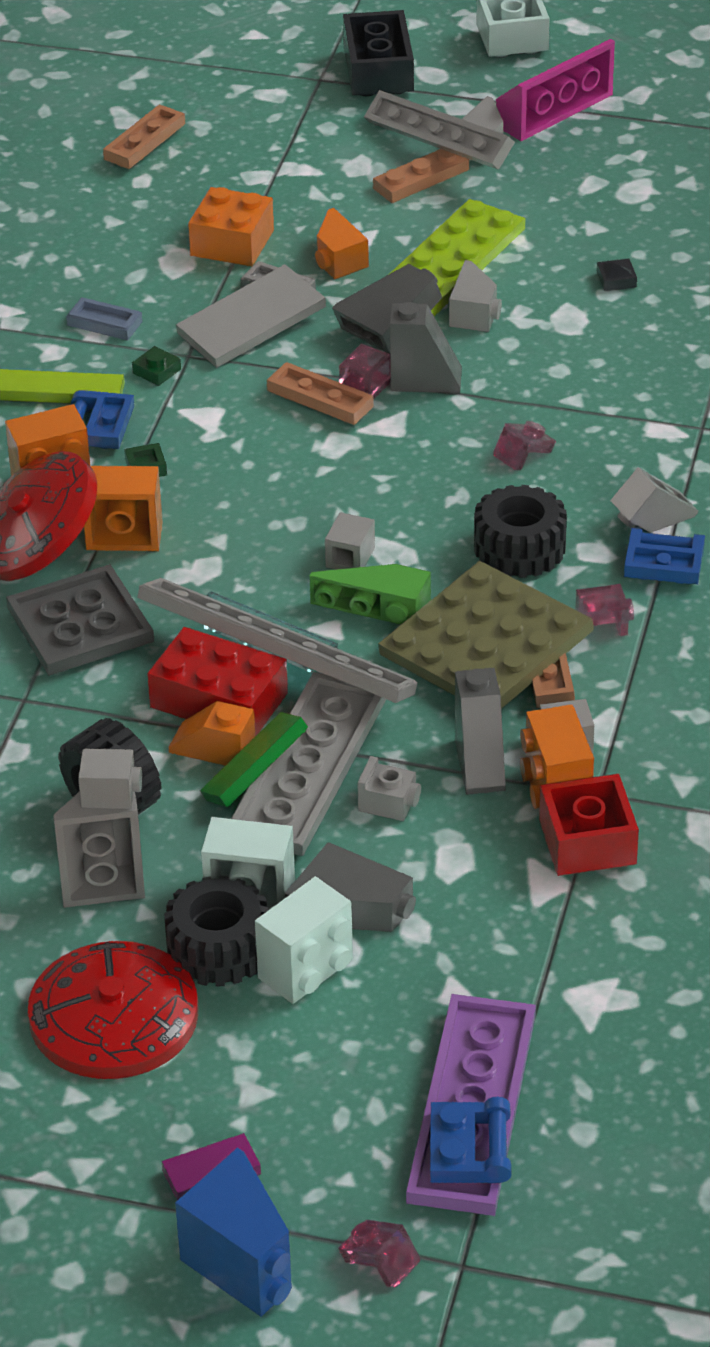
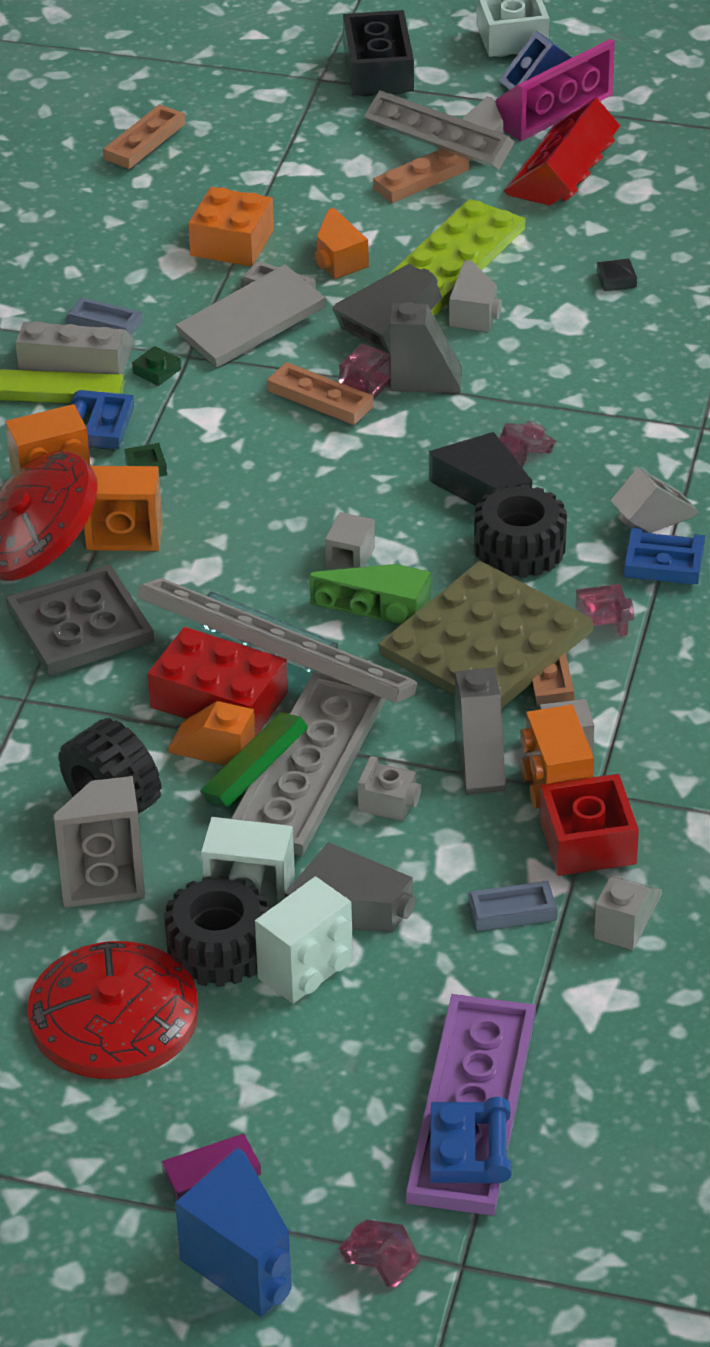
light grey brick [78,749,142,809] -> none
none -> light grey slope [16,321,134,374]
none -> black slope [429,432,532,506]
none -> sand blue tile [468,881,558,931]
none -> blue slope [499,30,573,90]
none -> red slope [503,97,621,206]
none -> light grey slope [594,876,662,950]

